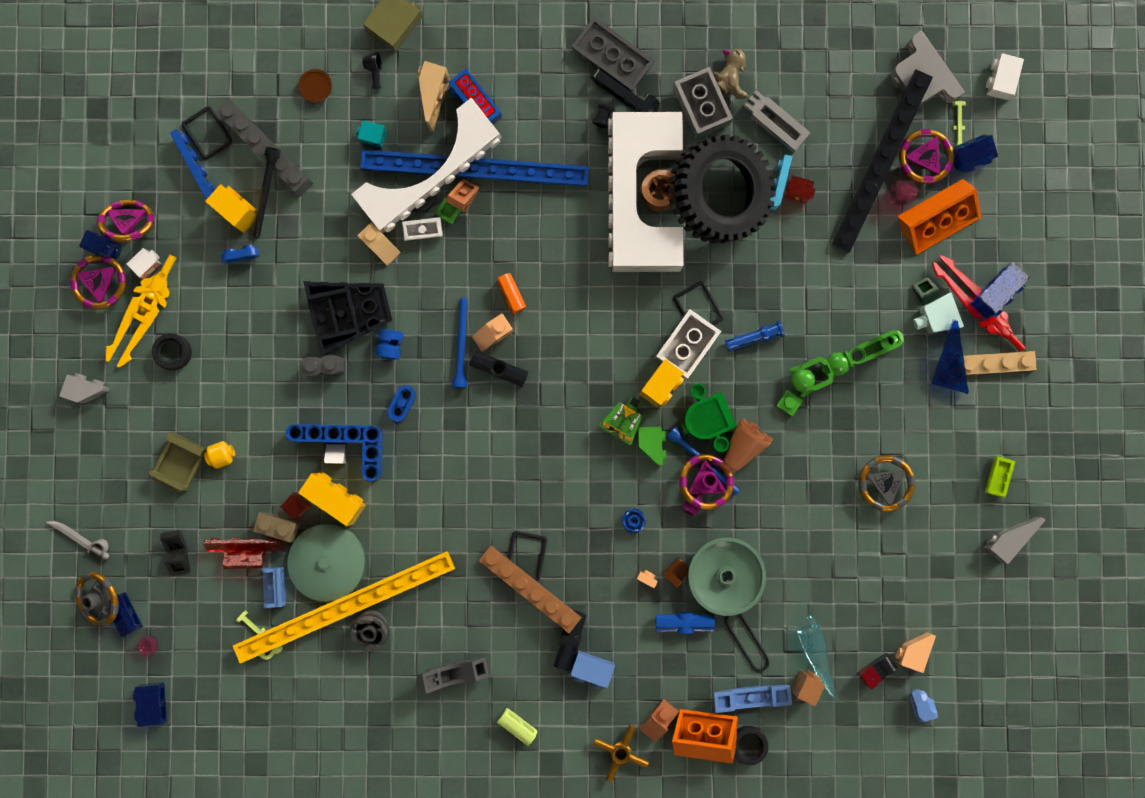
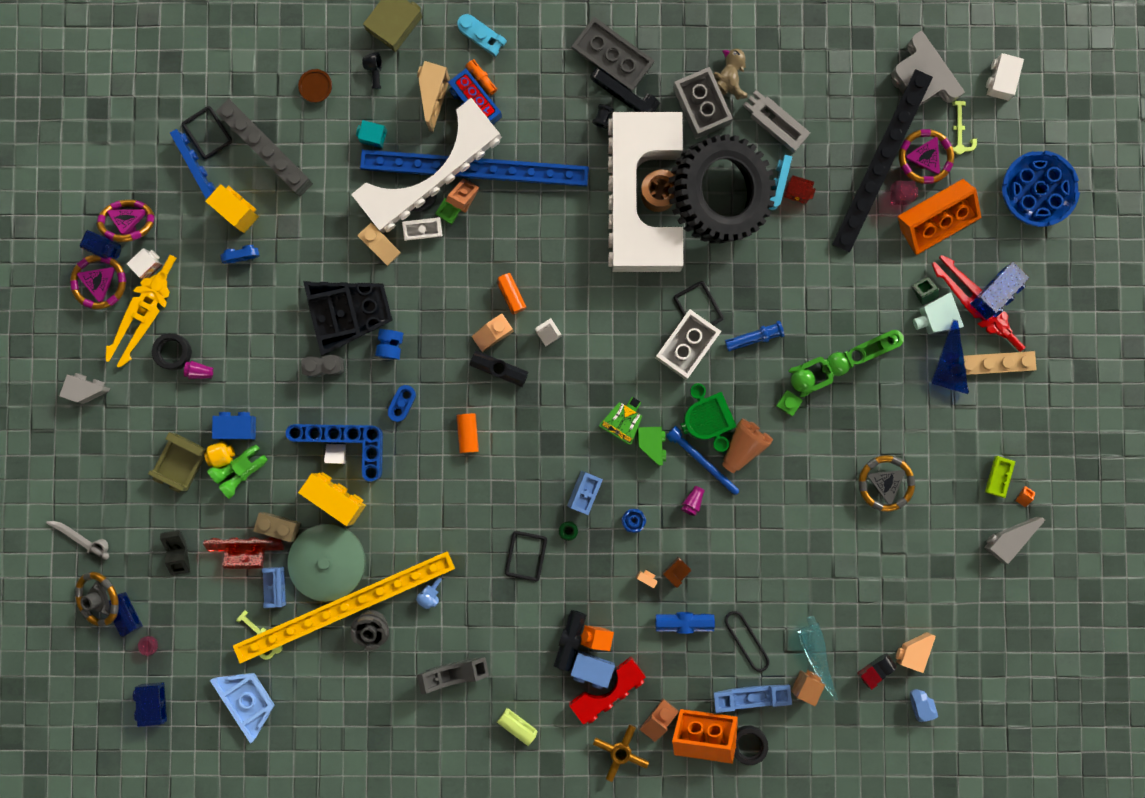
black piece [253,147,281,238] -> none
clear red brick [280,492,312,520] -> none
blue piece [451,297,467,388] -> none
medium nougat plate [479,545,582,633] -> none
yellow brick [639,359,684,408] -> none
magenta piece [679,454,734,510] -> none
sand green dish [688,537,766,616] -> none
clear blue brick [953,134,999,173] -> none
none -> magenta cone [184,360,214,379]
none -> bright green piece [207,445,268,499]
none -> light blue wing [210,673,275,743]
none -> blue brick [212,412,256,439]
none -> medium blue piece [416,577,442,609]
none -> orange brick [456,413,479,453]
none -> medium azure plate [457,14,507,57]
none -> orange pin [465,59,498,97]
none -> white panel [535,318,562,347]
none -> dark green plate [559,521,578,541]
none -> medium blue hinge [567,471,603,515]
none -> red arch [569,656,646,725]
none -> orange brick [581,625,614,651]
none -> blue brick [1002,151,1080,227]
none -> orange piece [1015,486,1035,507]

